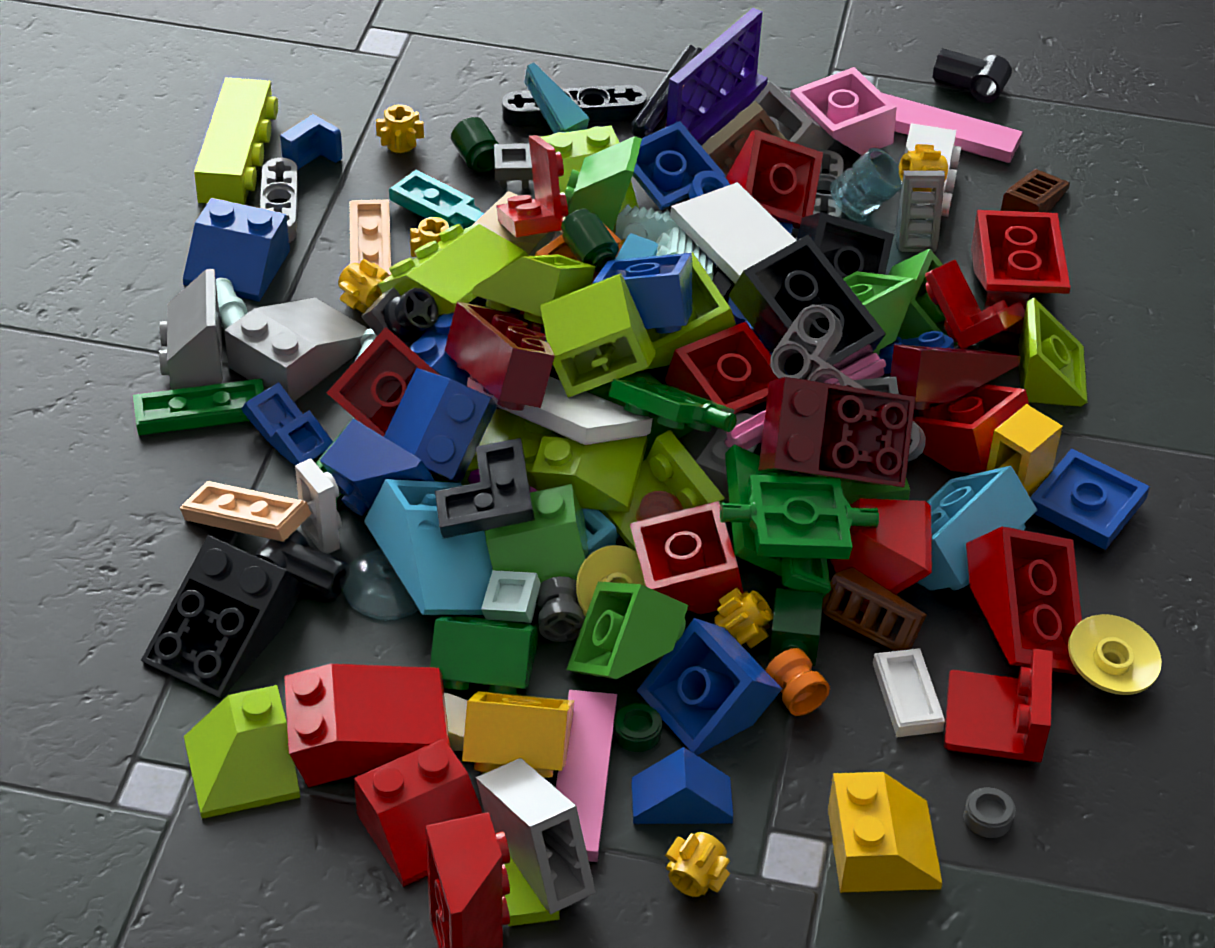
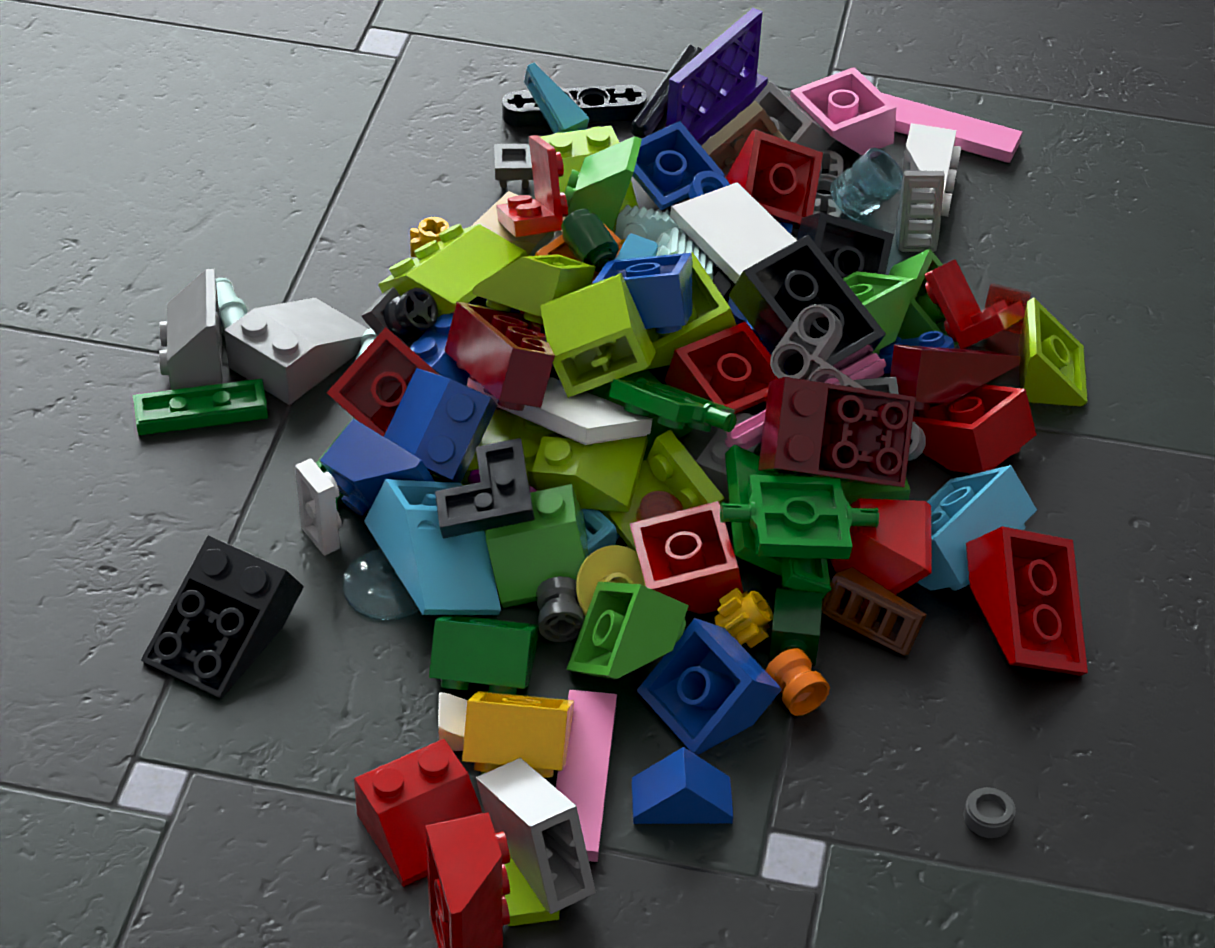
light nougat tile [180,481,311,542] -> none
blue slope [183,198,290,302] -> none
lime slope [184,685,300,819] -> none
brick [194,77,278,205] -> none
blue slope [241,382,333,465] -> none
black piece [254,530,350,600] -> none
light grey beam [260,158,299,243] -> none
blue bracket [280,114,343,170] -> none
red slope [284,664,450,787] -> none
yellow gear [338,259,388,313] -> none
light nougat tile [350,200,392,280] -> none
yellow gear [376,105,424,153] -> none
teal hinge [389,170,485,229] -> none
dark green brick [451,117,499,173] -> none
light aqua tile [481,570,541,623] -> none
dark green tile [613,703,662,752] -> none
yellow gear [665,832,730,897] -> none
yellow slope [828,772,942,893] -> none
white tile [873,648,945,737] -> none
yellow gear [899,144,948,192] -> none
black piece [932,48,1012,103] -> none
red bracket [944,649,1053,763] -> none
red slope [971,210,1071,294] -> none
yellow brick [986,404,1063,497] -> none
reddish brown slope [1001,169,1070,213] -> none
blue plate [1030,448,1150,550] -> none
light yellow dish [1068,614,1162,695] -> none

